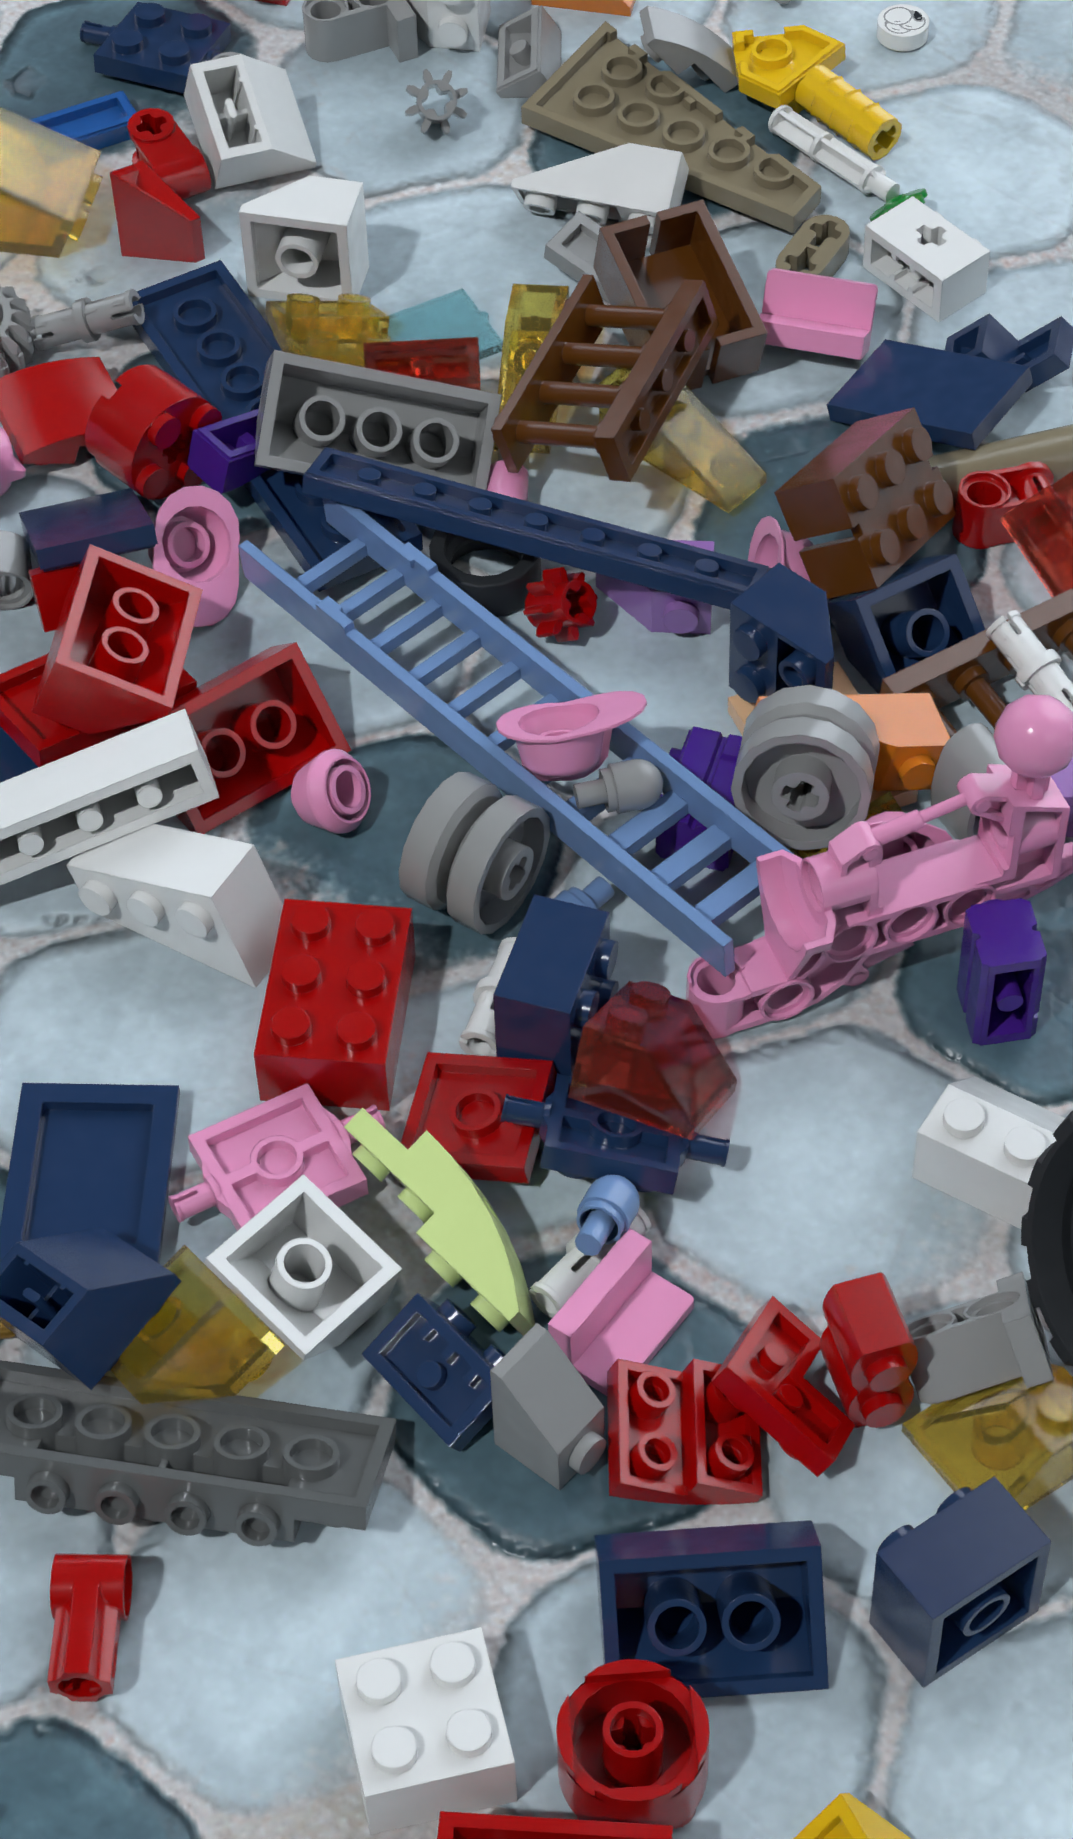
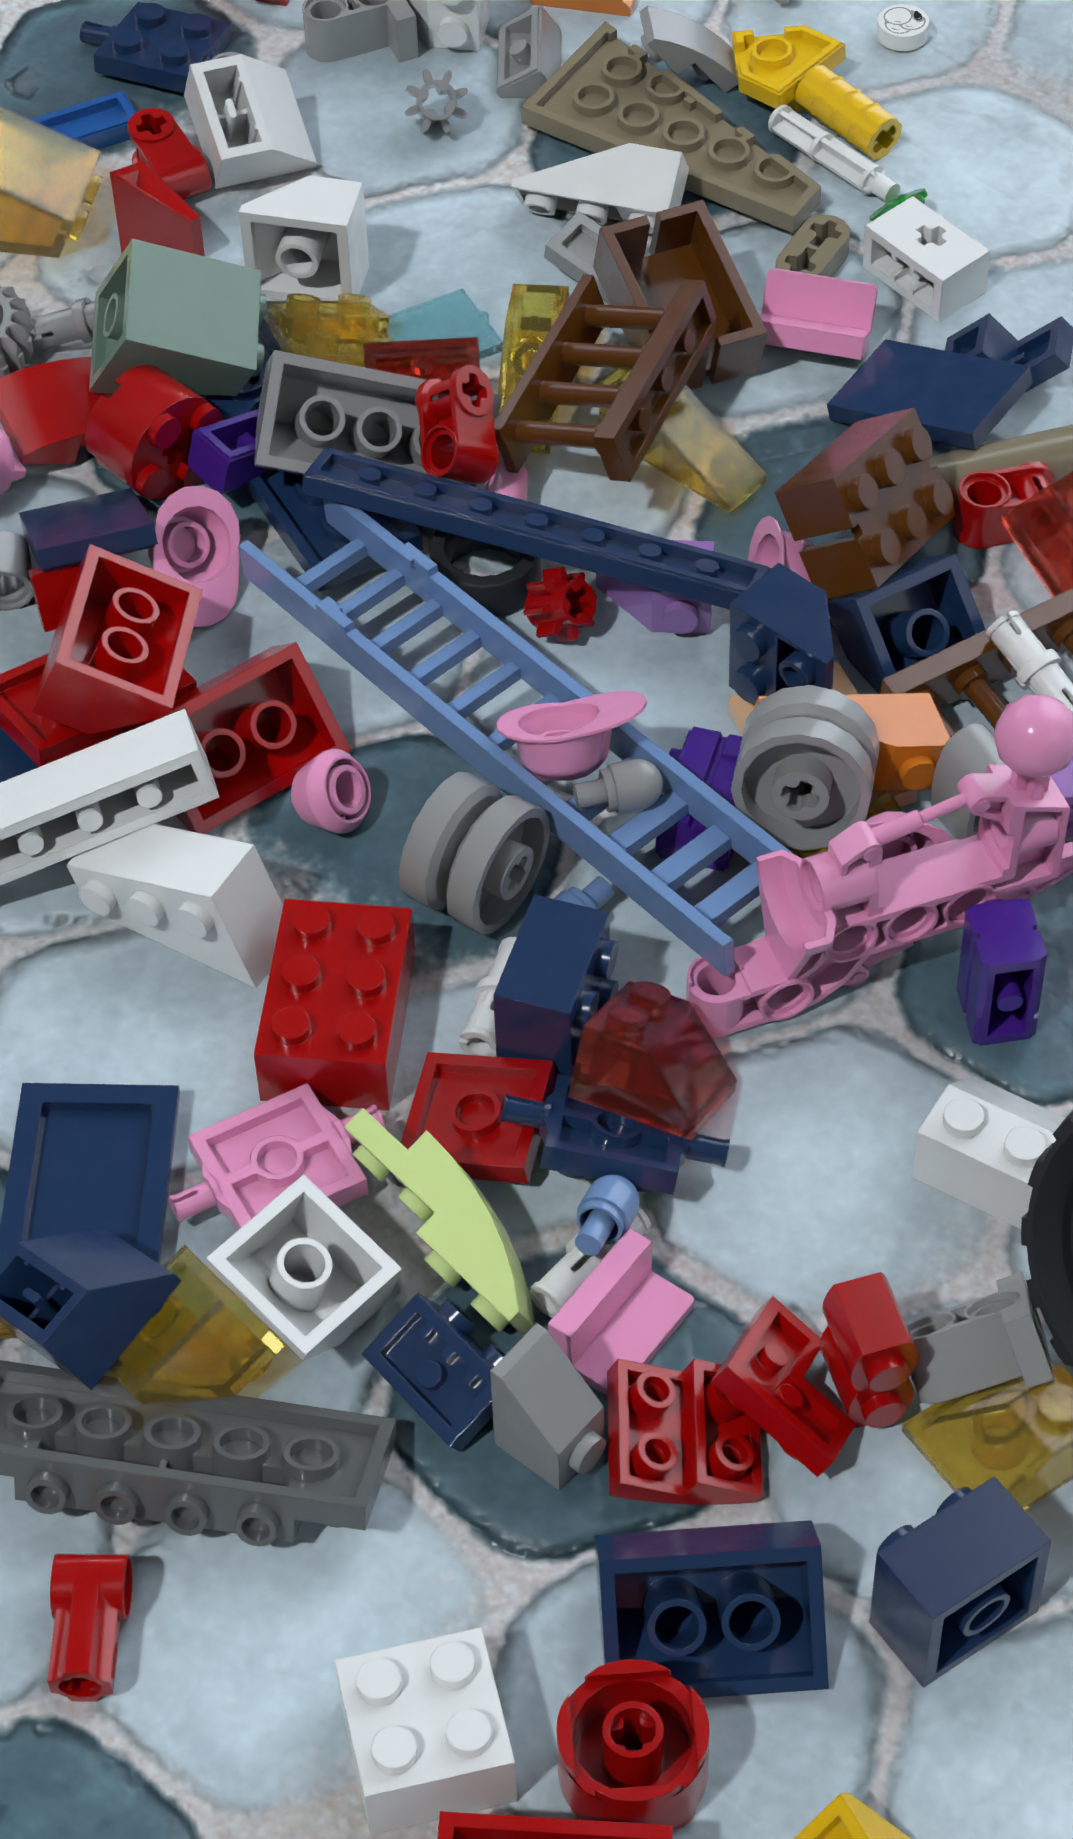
none -> sand green slope [89,239,267,396]
none -> red piece [415,365,499,485]

